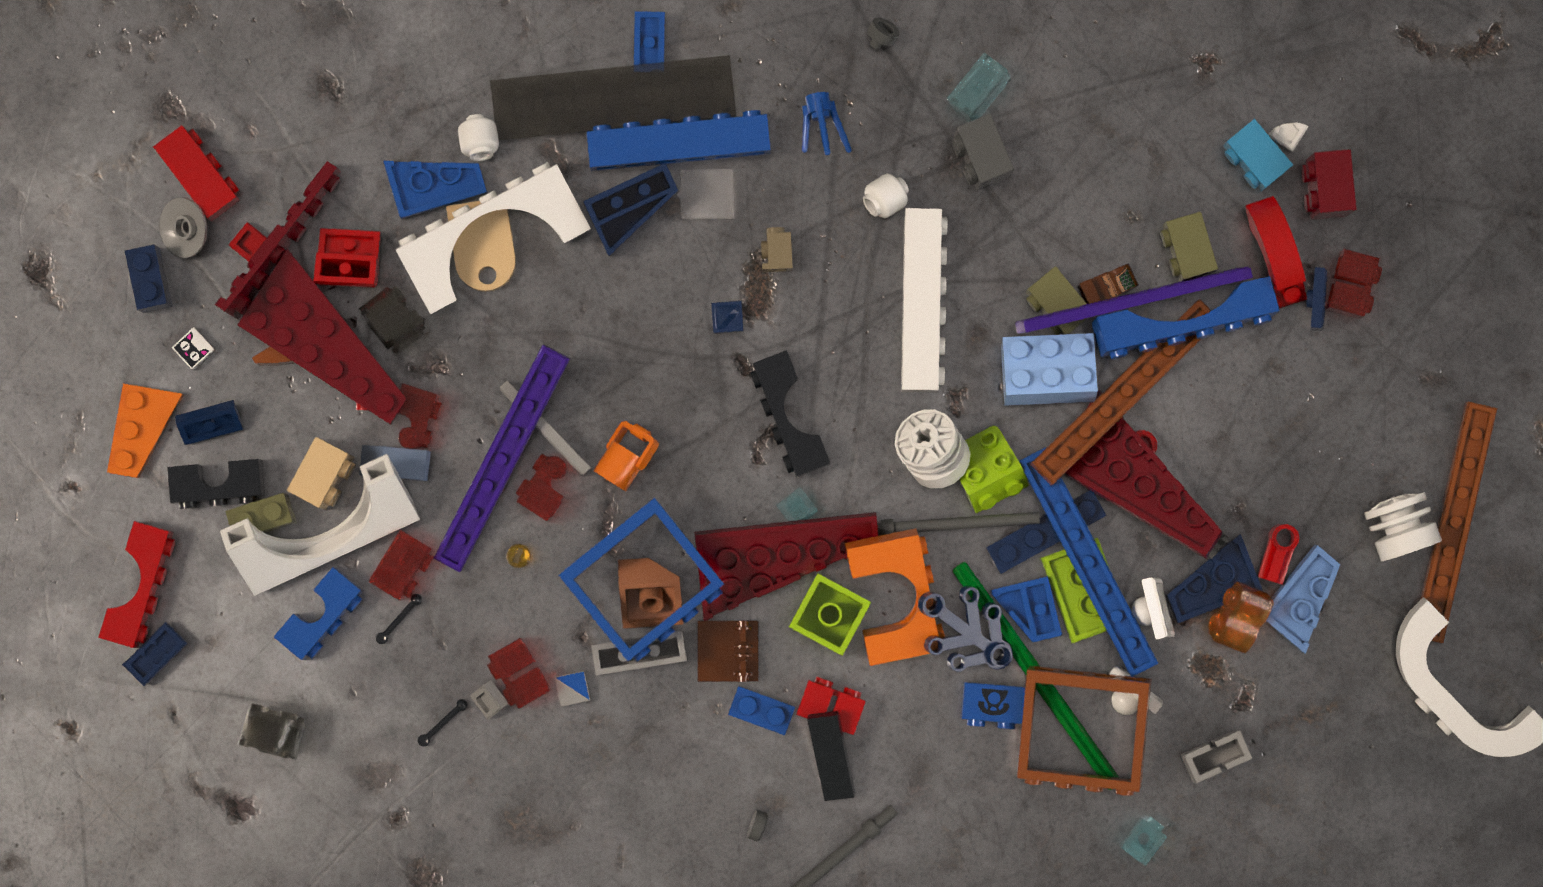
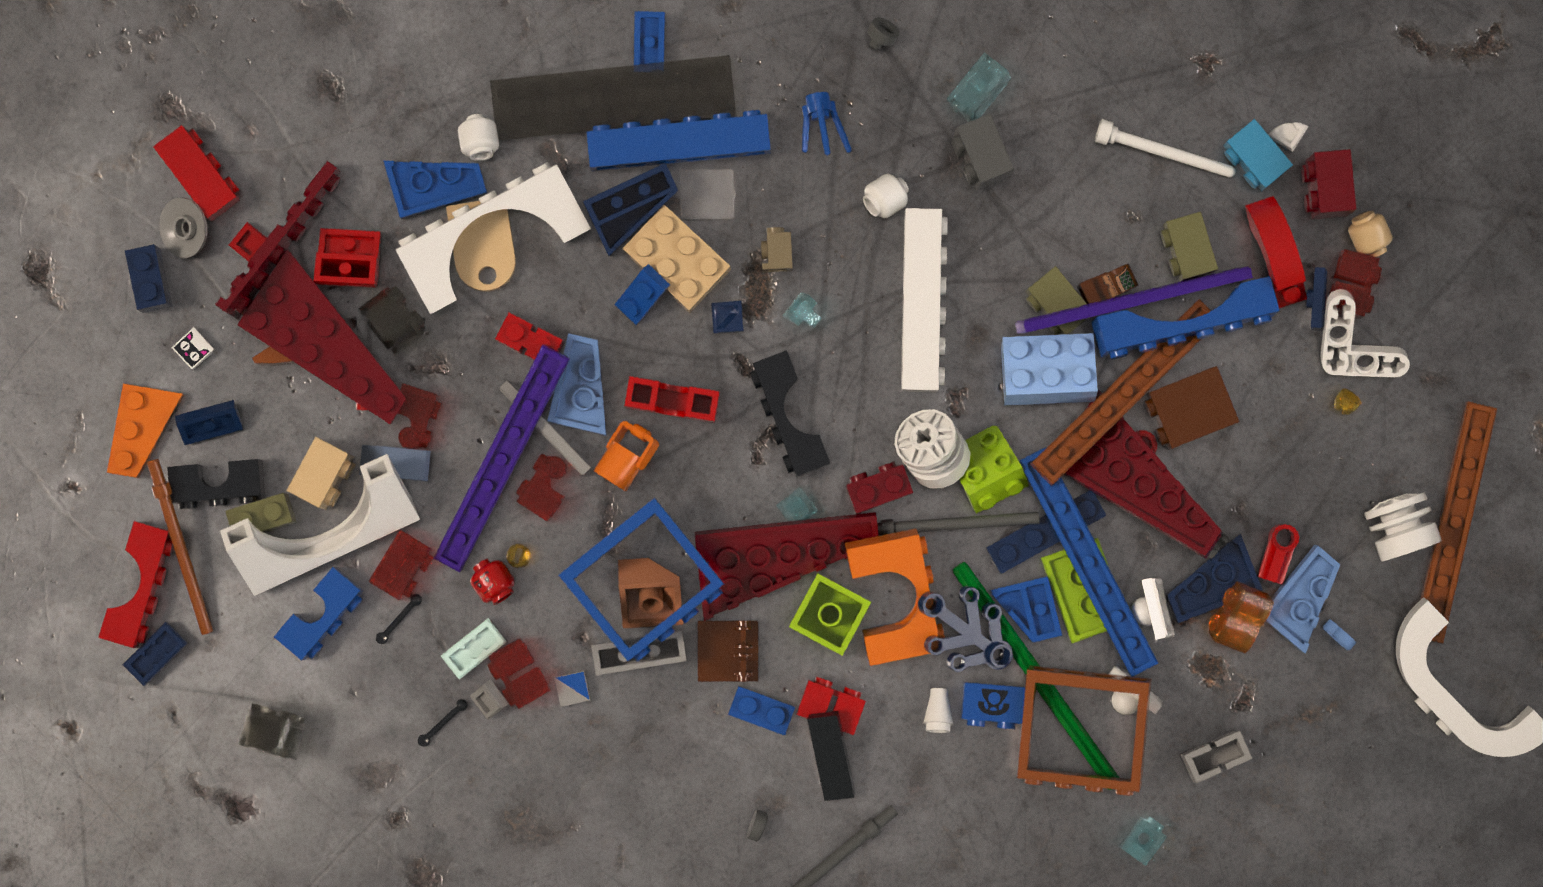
none -> dark orange bar [147,459,213,635]
none -> light aqua plate [441,618,507,680]
none -> red head [470,558,515,605]
none -> red piece [495,312,565,361]
none -> medium blue wing [547,333,607,436]
none -> blue plate [614,264,670,325]
none -> tan brick [623,205,731,313]
none -> red arch [624,376,720,424]
none -> clear light blue tile [782,292,822,328]
none -> dark red brick [845,461,913,514]
none -> white cone [923,688,954,733]
none -> white piece [1095,119,1236,178]
none -> reddish brown brick [1144,366,1240,450]
none -> white beam [1320,289,1410,378]
none -> medium blue tile [1323,619,1357,651]
none -> clear yellow hinge [1334,388,1361,415]
none -> tan head [1348,211,1393,258]

